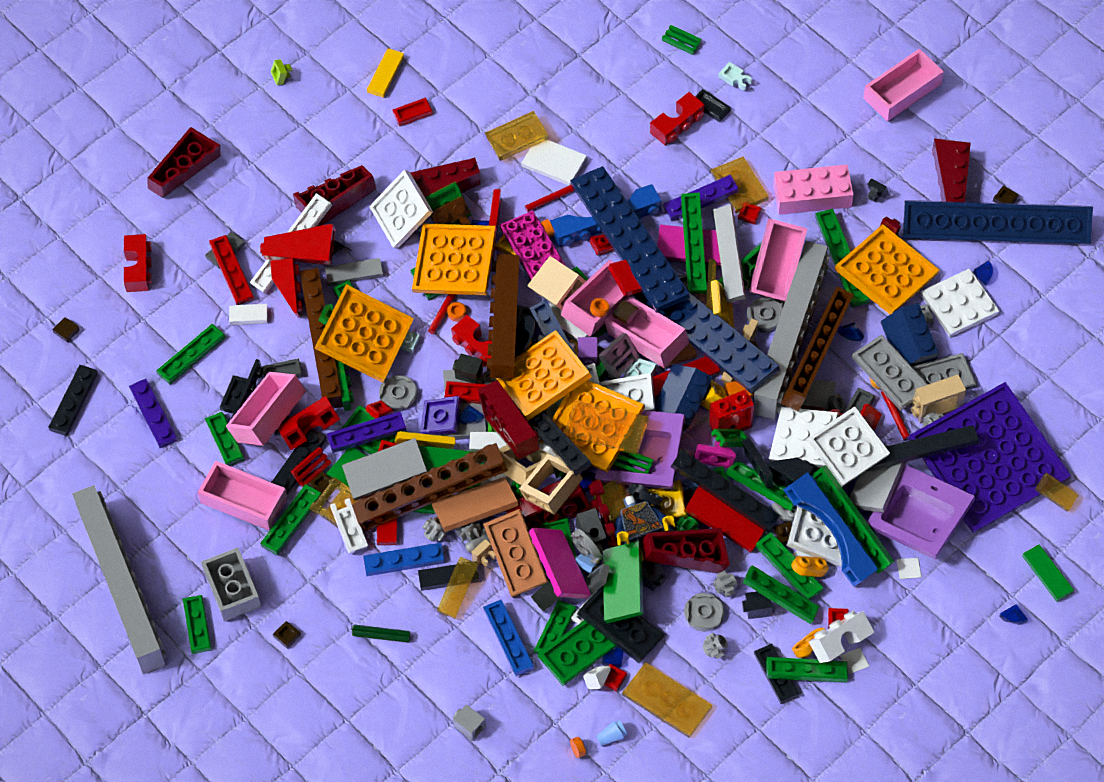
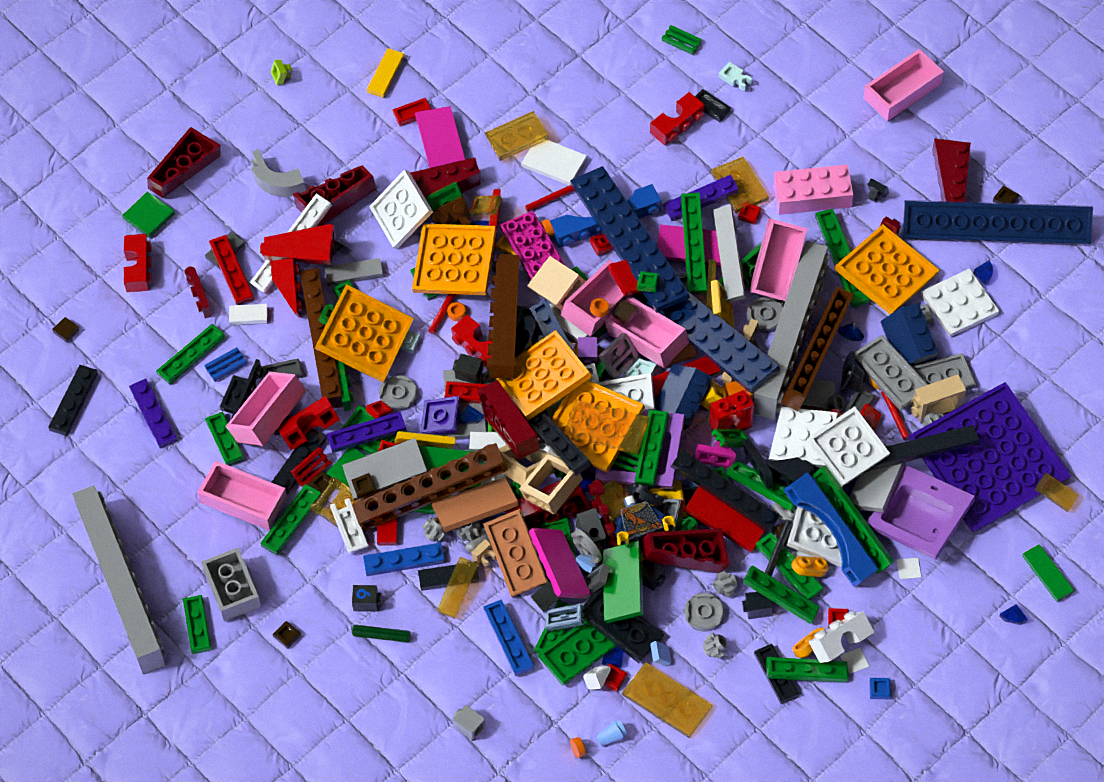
none -> green tile [122,191,175,238]
none -> dark red plate [185,266,212,318]
none -> blue tile [204,347,247,382]
none -> light grey arch [251,149,306,197]
none -> dark brown tile [351,473,377,499]
none -> pearl dark grey brick [352,585,382,612]
none -> dark pink tile [415,106,465,168]
none -> clear yellow tile [470,195,502,215]
none -> sand blue tile [545,604,585,631]
none -> green tile [634,410,669,486]
none -> green tile [637,271,659,292]
none -> light blue tile [651,641,671,666]
none -> dark grey tile [661,499,684,532]
none -> black bar [765,520,793,577]
none -> black piece [839,351,866,392]
none -> blue tile [869,678,891,699]

